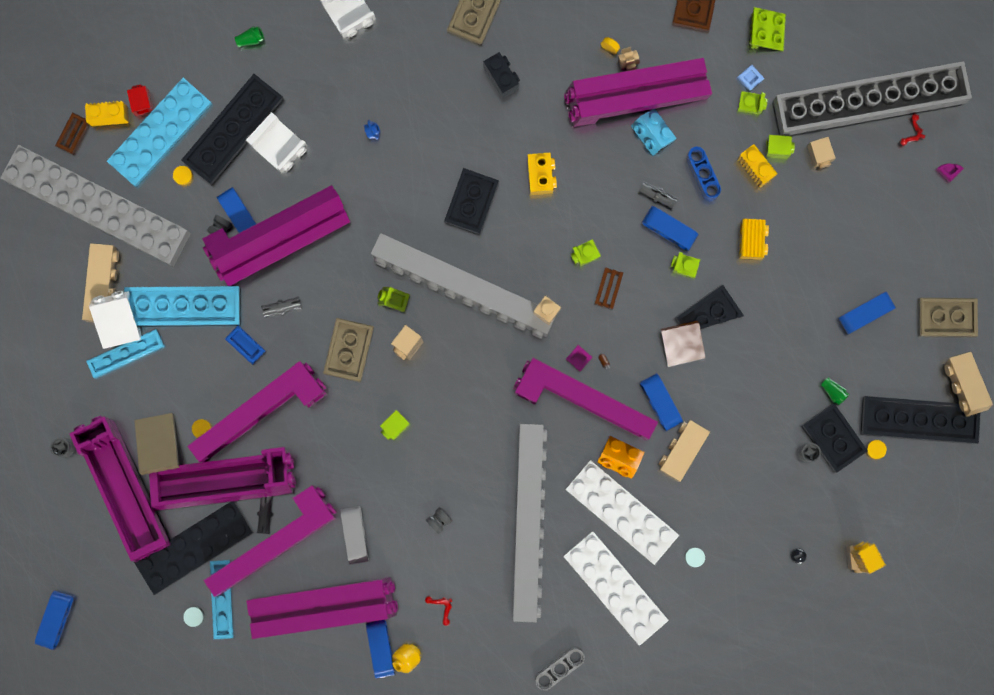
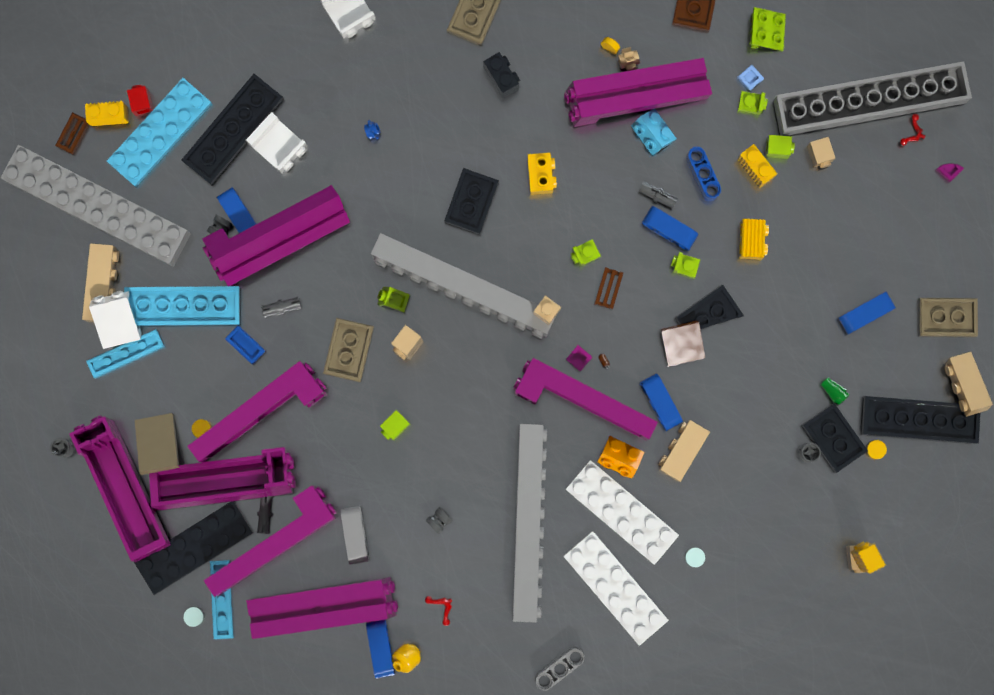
blue beam [35,590,73,650] -> none
yellow tile [173,166,193,185] -> none
green cone [235,26,264,47] -> none
black hinge [790,548,807,564] -> none

